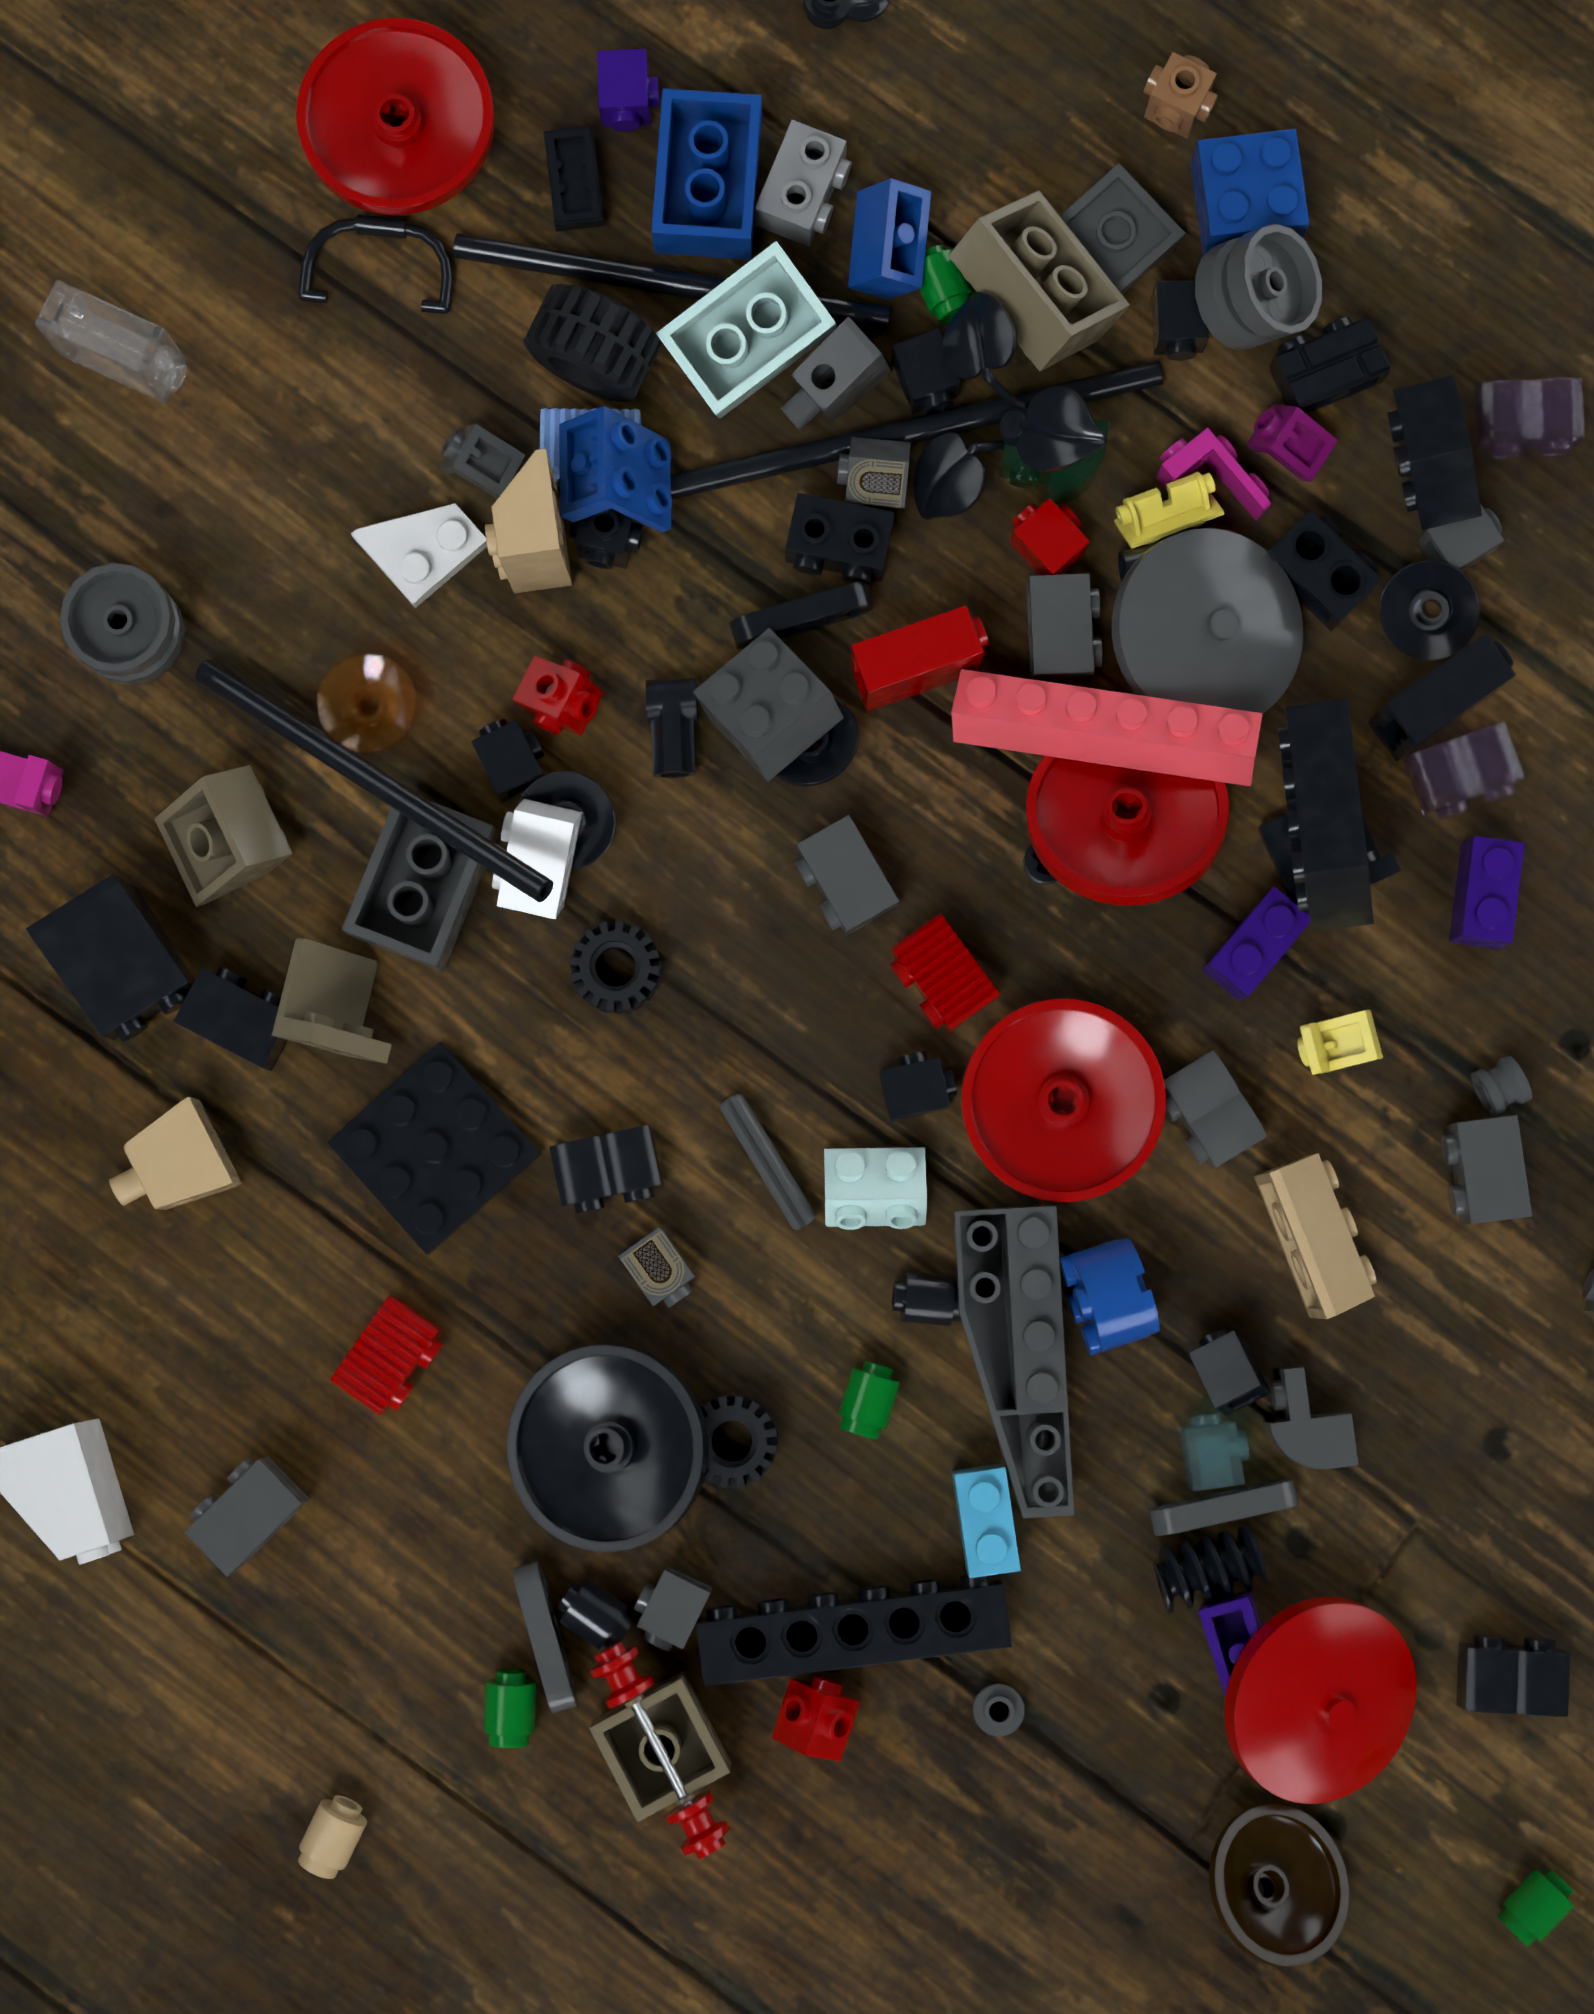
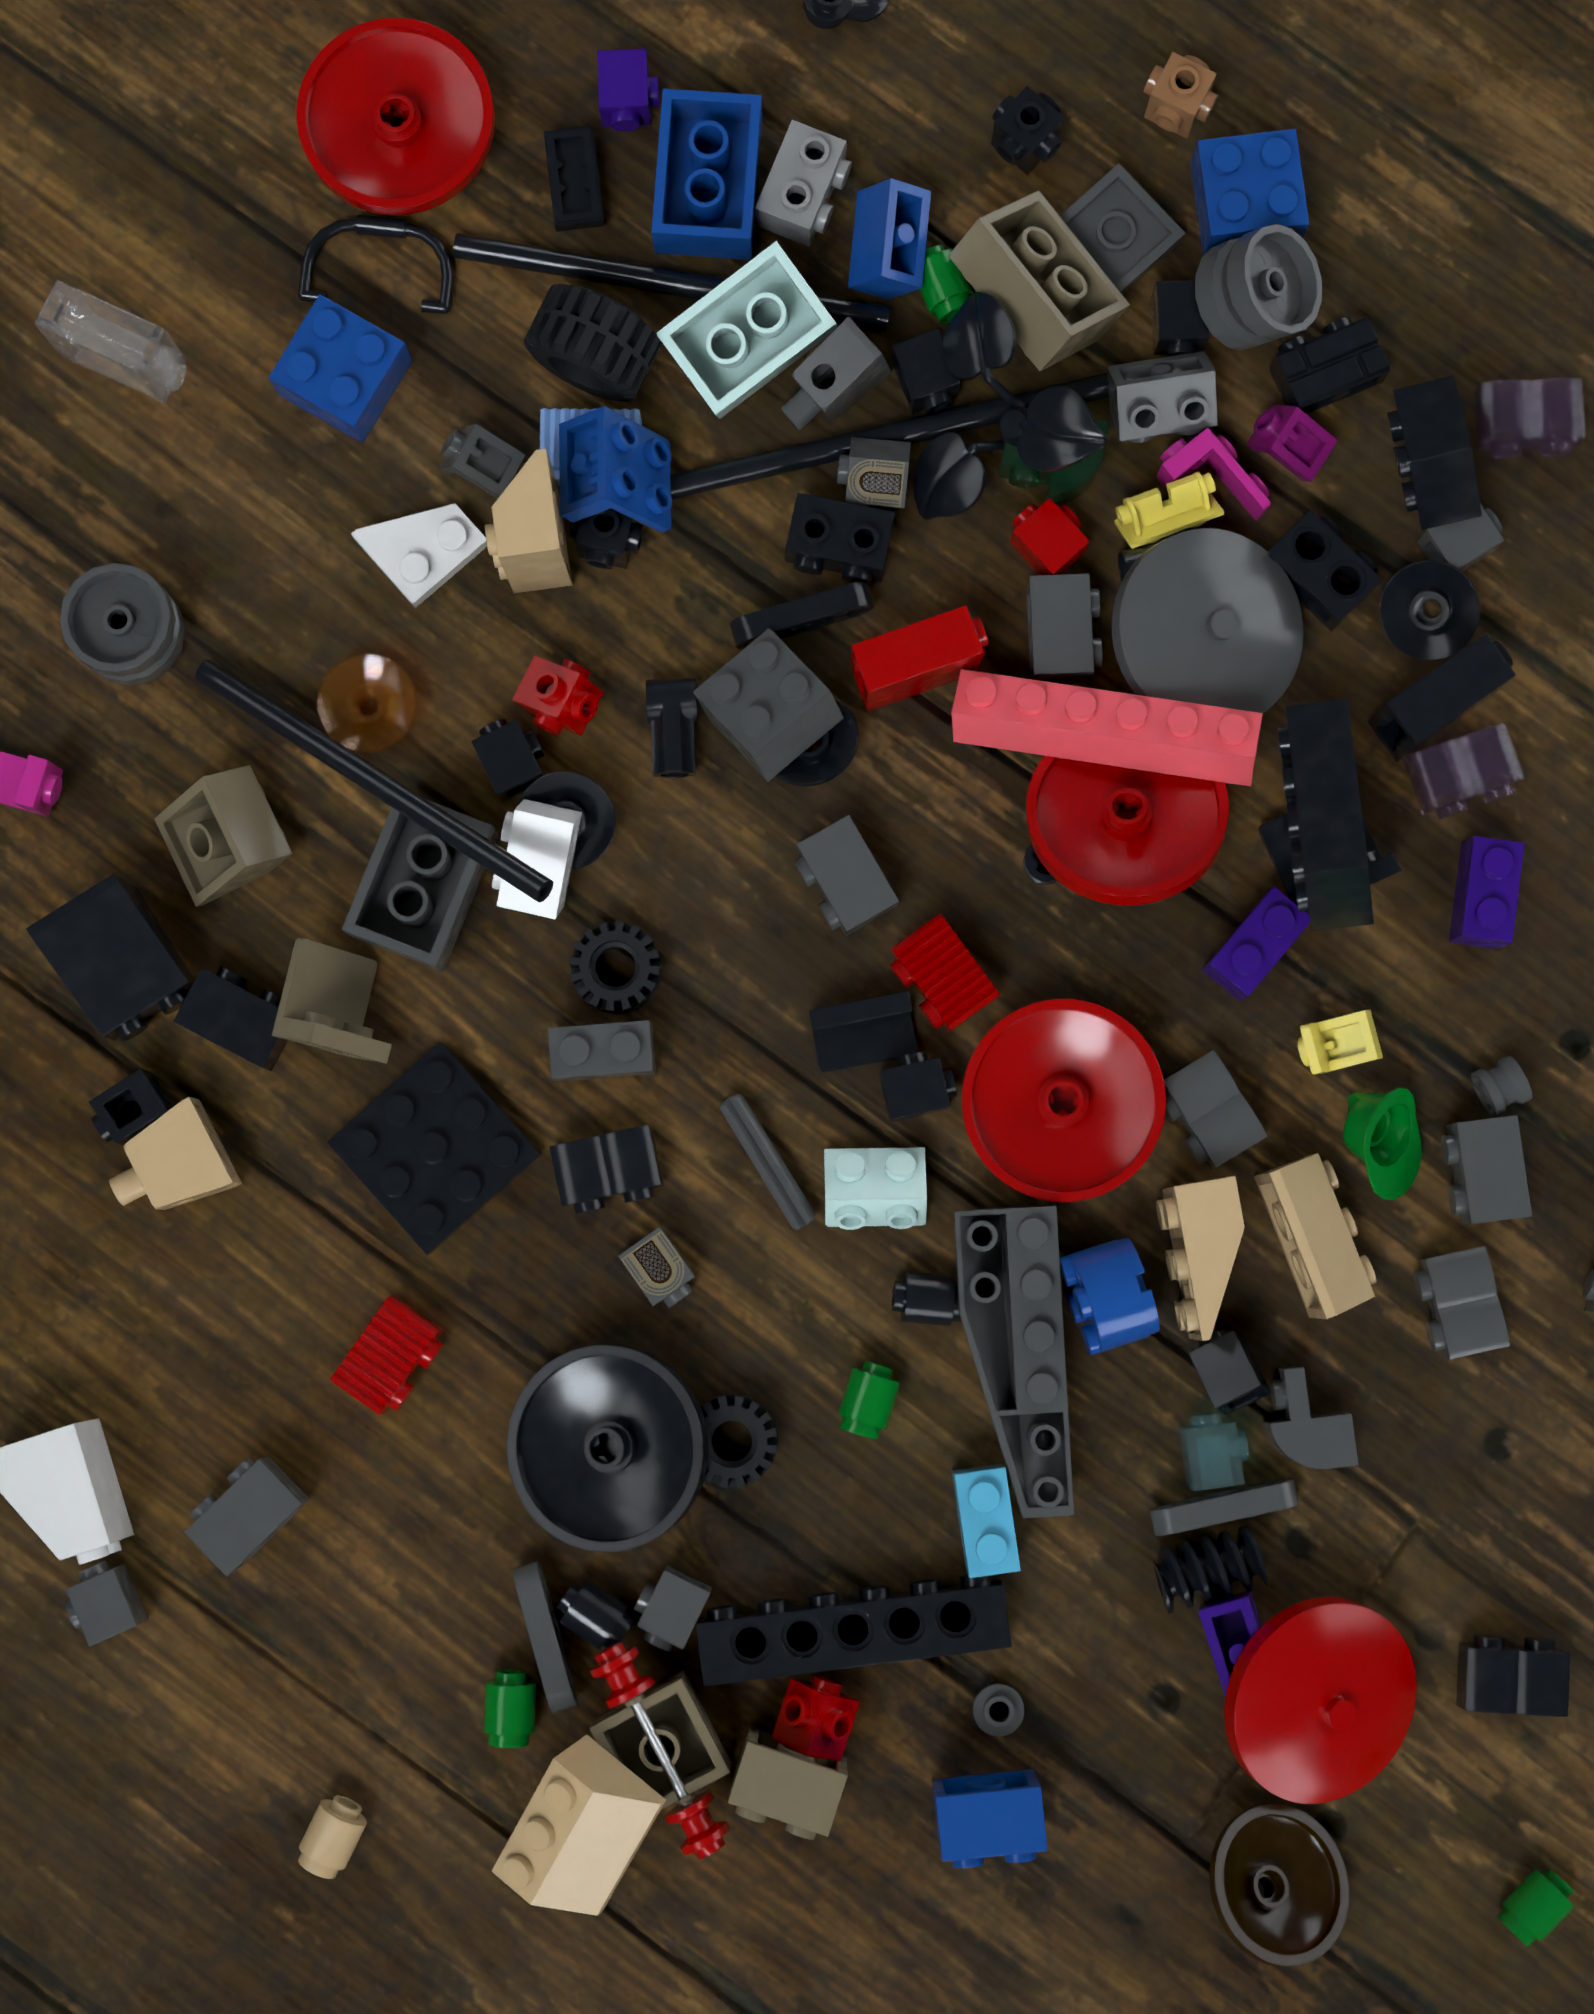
none -> dark grey brick [65,1560,148,1647]
none -> black brick [89,1068,174,1146]
none -> blue brick [268,294,413,443]
none -> tan slope [492,1734,666,1916]
none -> dark grey brick [548,1020,656,1083]
none -> dark tan brick [728,1726,848,1840]
none -> black panel [809,991,918,1073]
none -> blue brick [932,1769,1048,1868]
none -> black brick [991,86,1064,176]
none -> dark grey brick [1107,351,1218,443]
none -> tan slope [1156,1176,1245,1341]
none -> green piece [1343,1087,1422,1200]
none -> dark grey brick [1414,1246,1510,1360]

